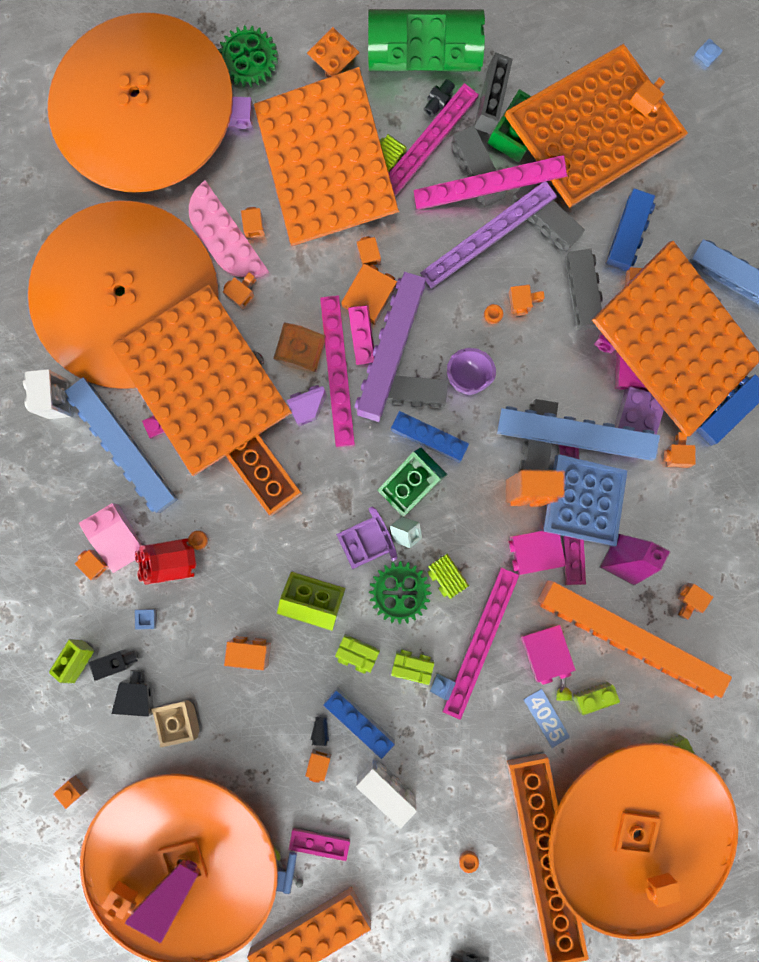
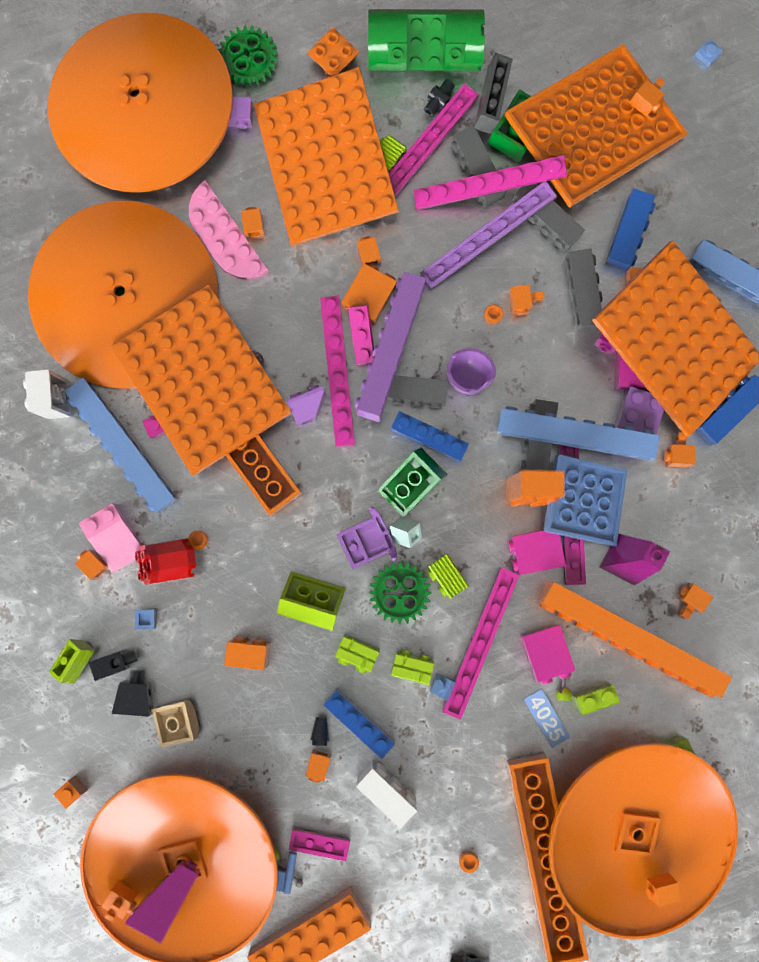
orange brick [222,272,257,310] -> none
clear orange slope [273,322,326,372] -> none

